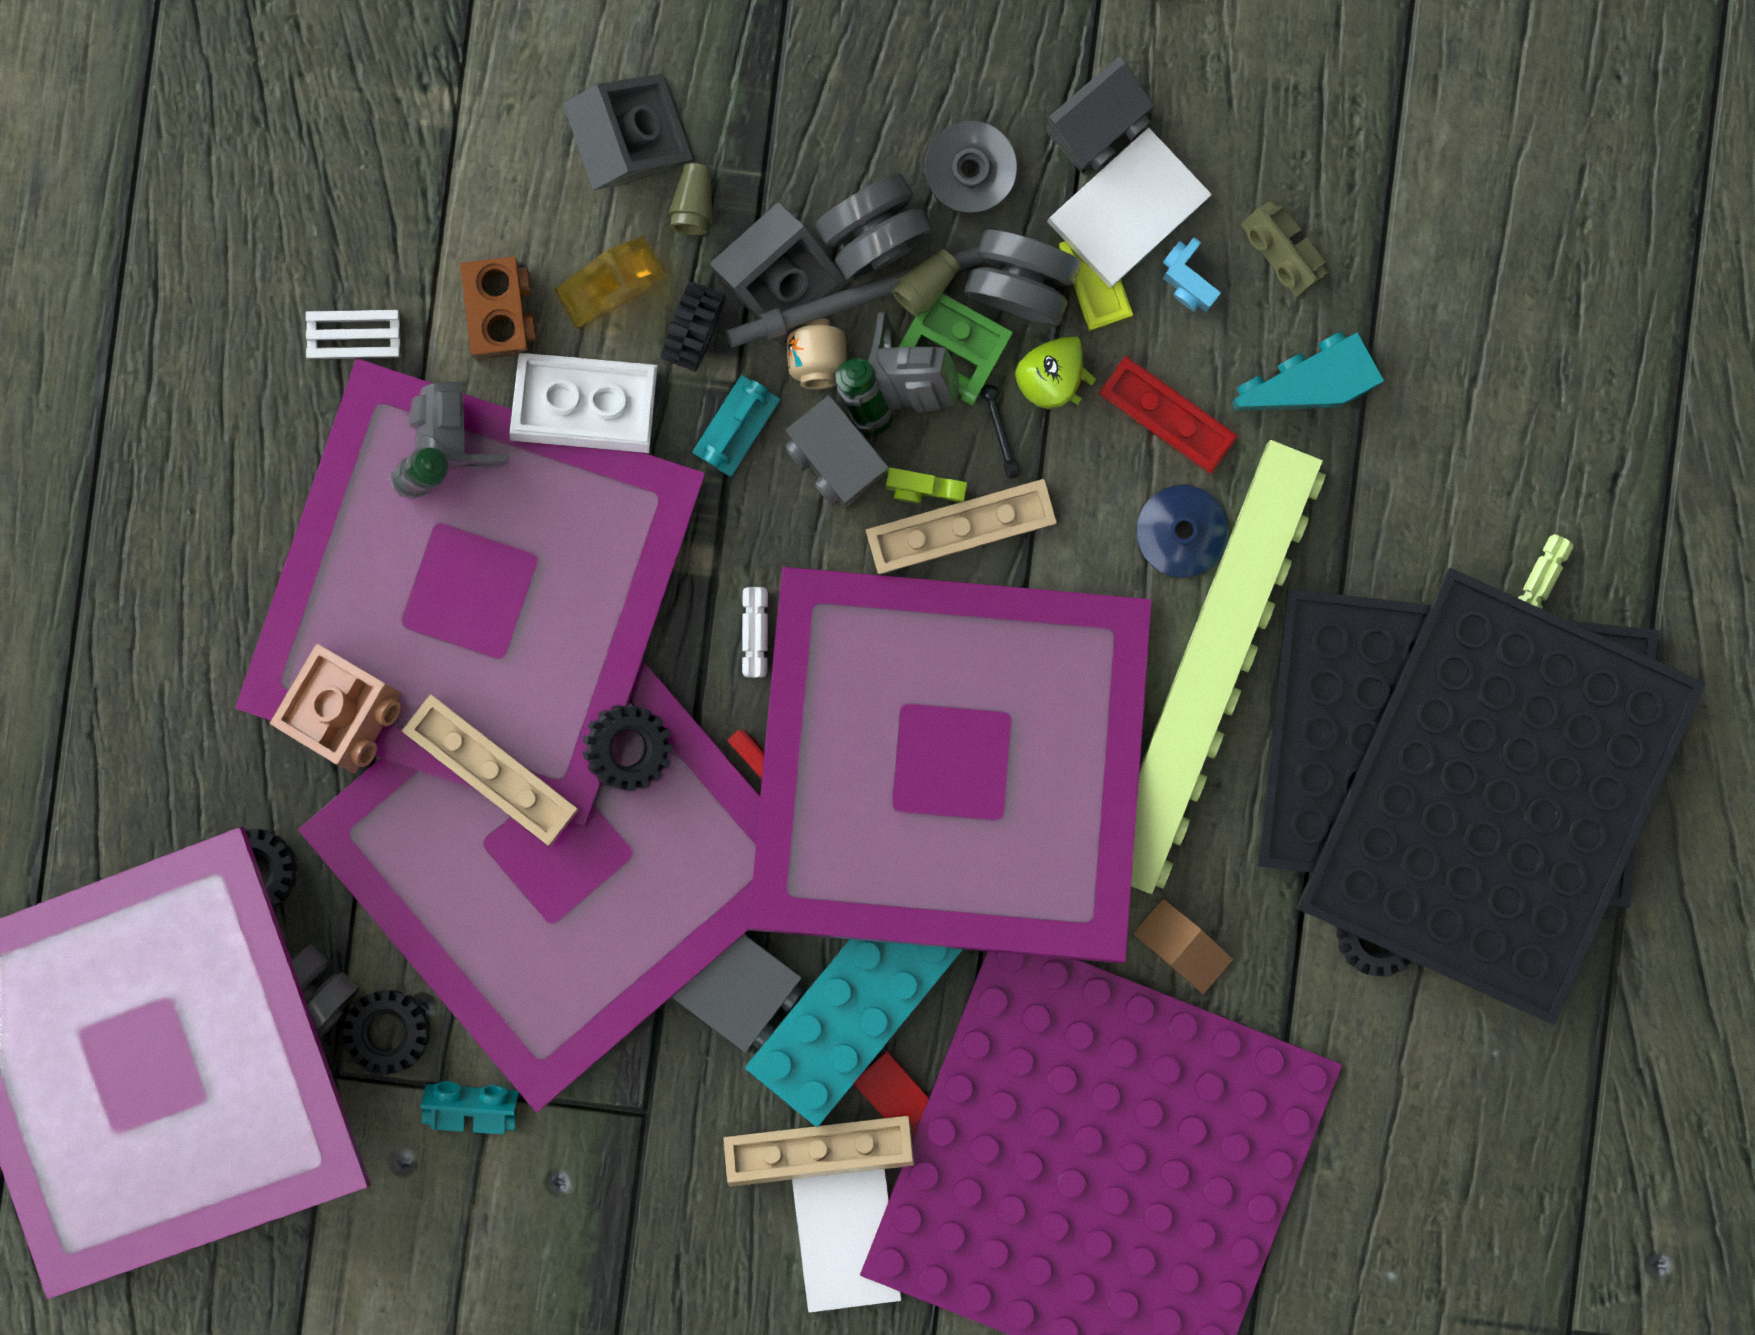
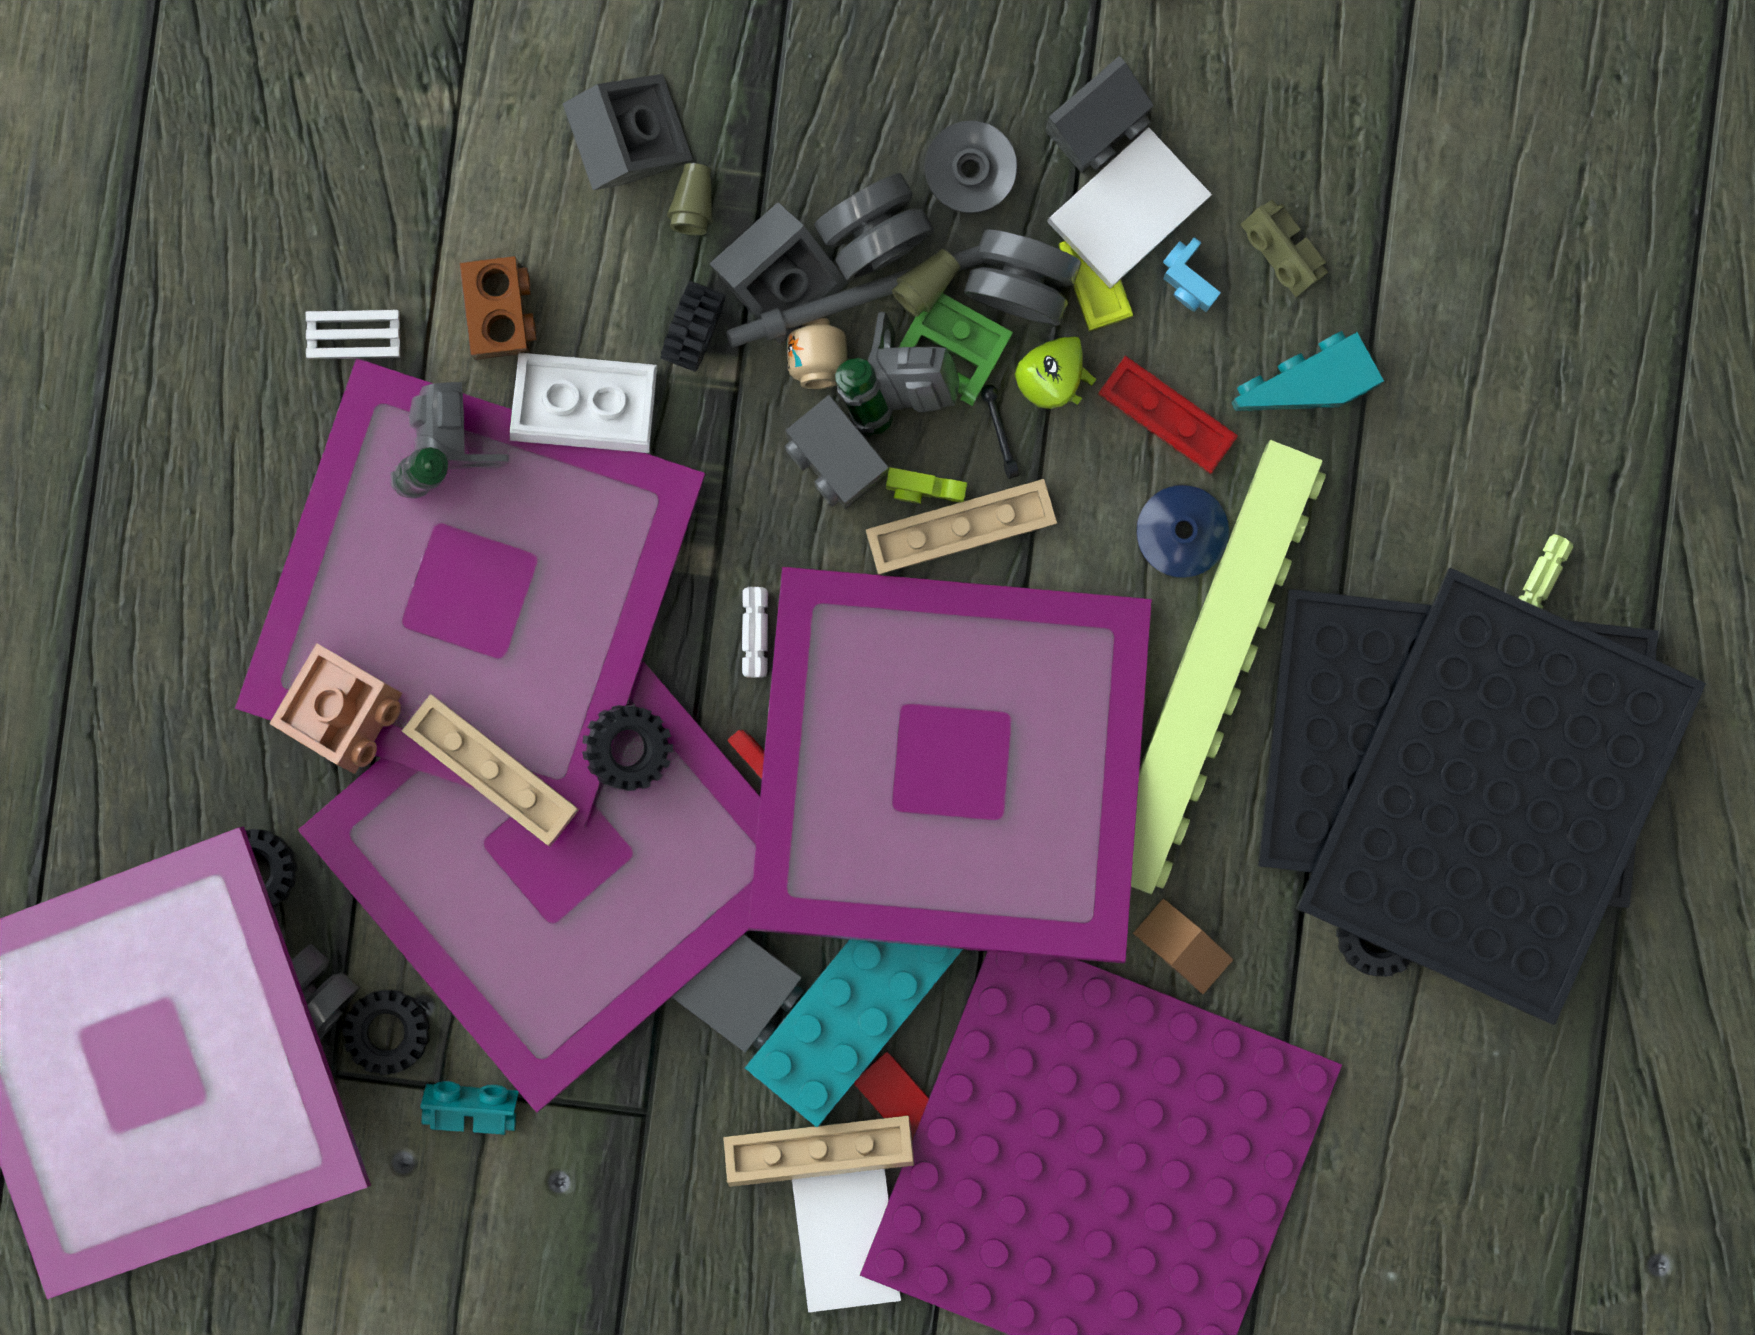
clear yellow slope [554,236,666,330] -> none
teal hinge [692,375,781,477] -> none

